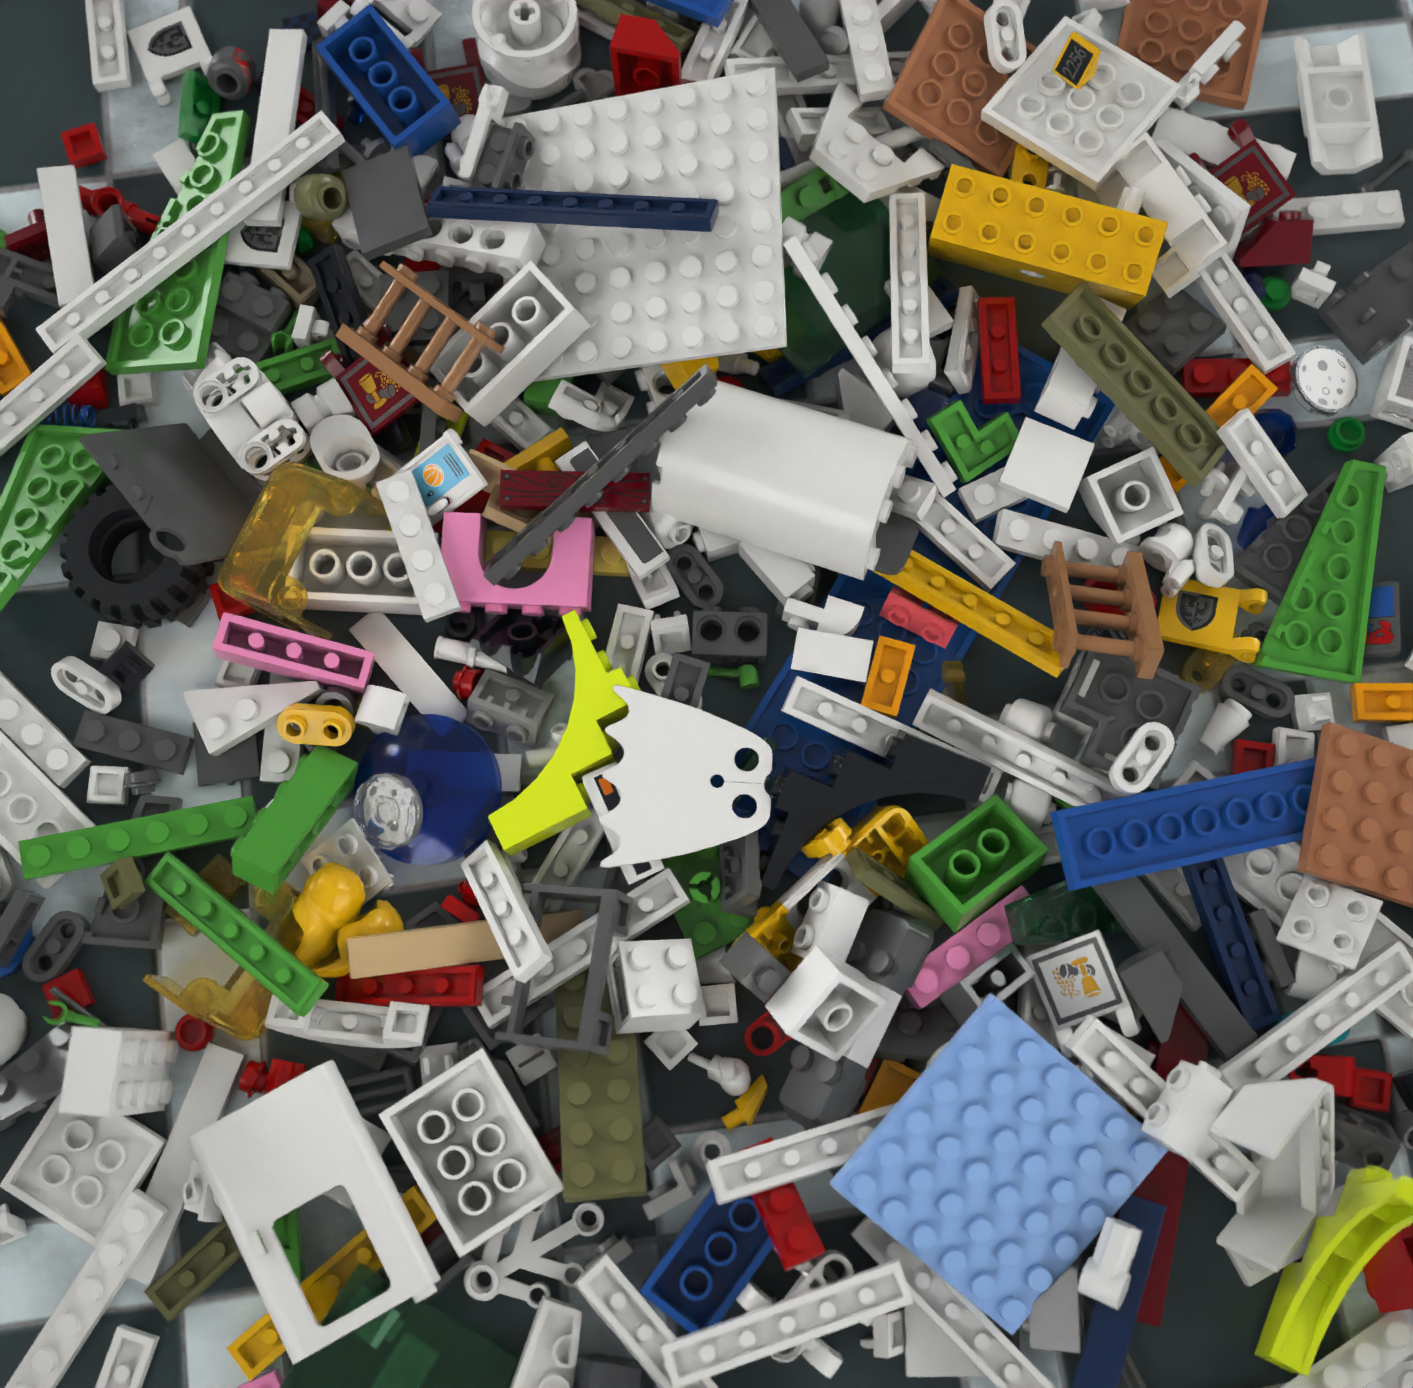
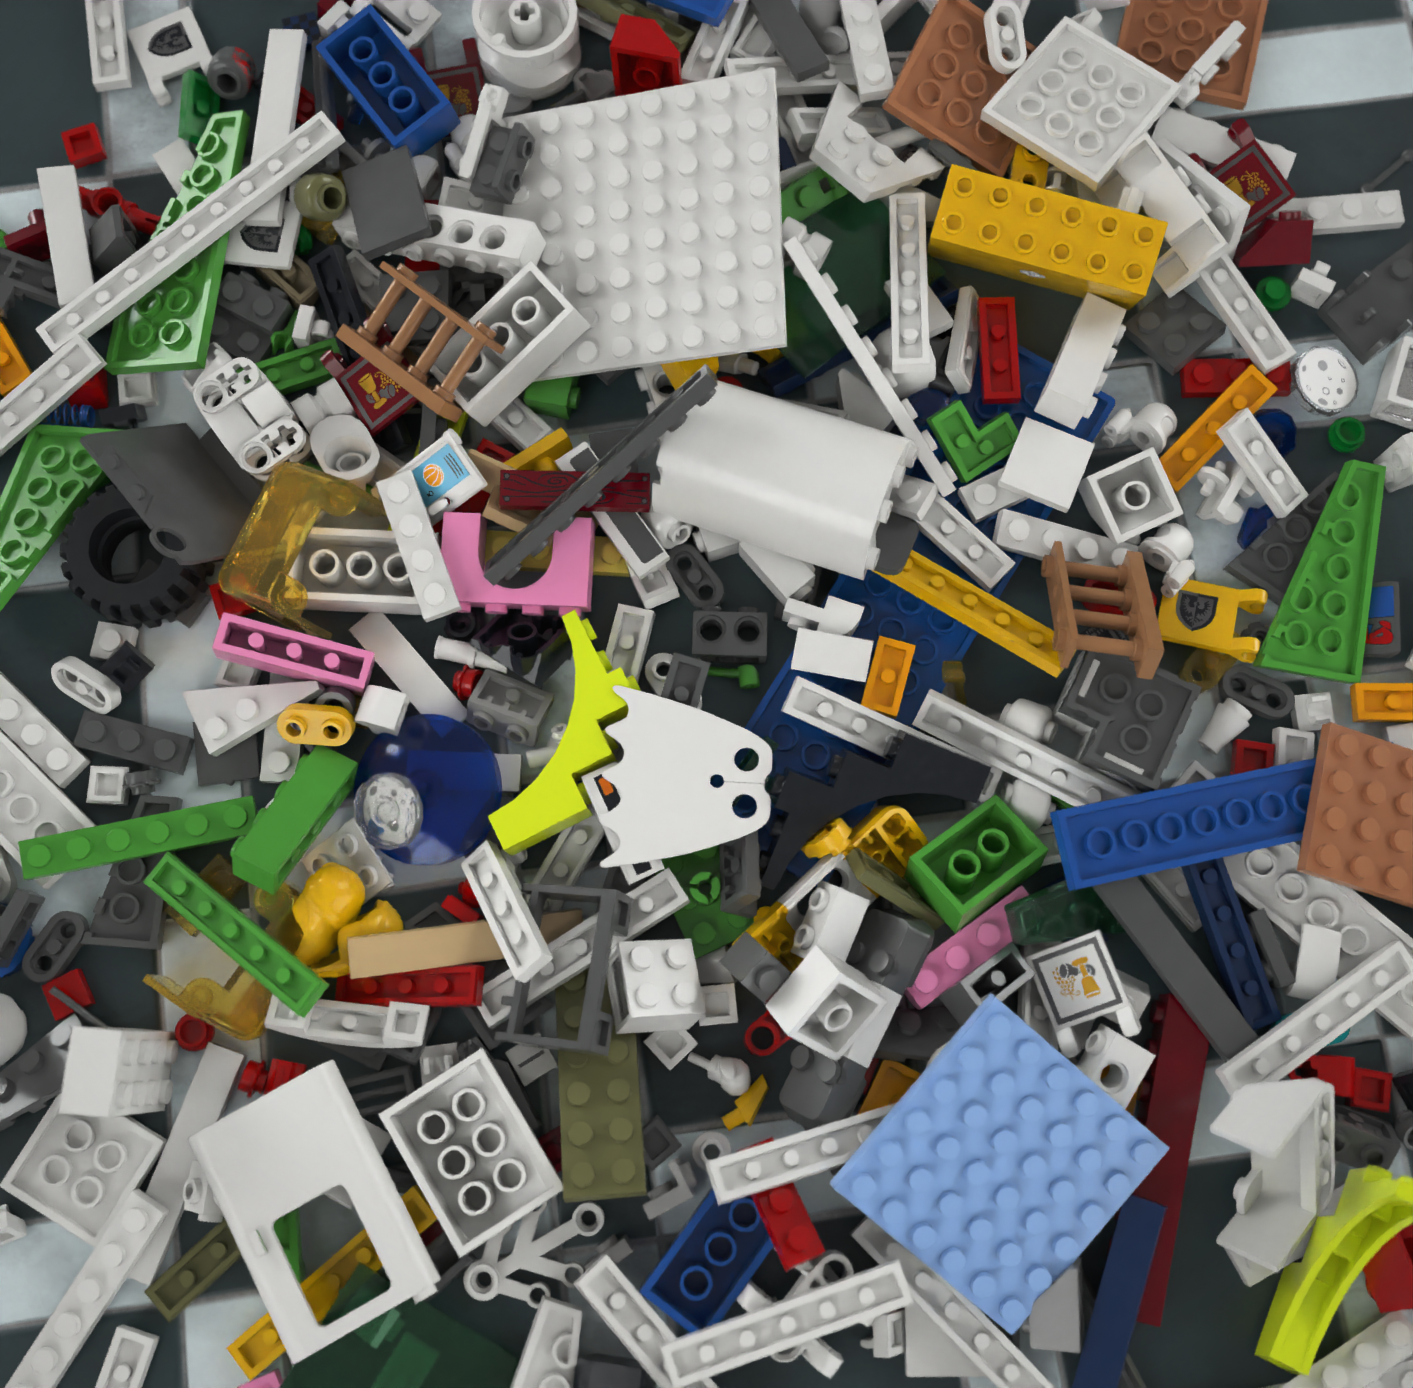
bright green hand [42,999,101,1027] -> none
olive plate [100,856,146,910] -> none
dark blue tile [426,186,719,232] -> none
white plate [548,379,635,432] -> none
white tile [650,611,692,654] -> none
coral hinge [879,585,959,649] -> none
olive plate [1041,281,1227,487] -> none
slope [1053,31,1101,89] -> none
white plate [1064,1015,1261,1203] -> none
white piece [1077,1216,1143,1310] -> none
white plate [1109,722,1174,795] -> none
dark grey slope [1116,942,1184,1044] -> none
white brick [1140,1060,1233,1161] -> none
white plate [1192,523,1234,588] -> none
clear blue bar [1242,266,1266,300] -> none
white hinge [1276,874,1383,973] -> none
white piece [1294,34,1383,175] -> none

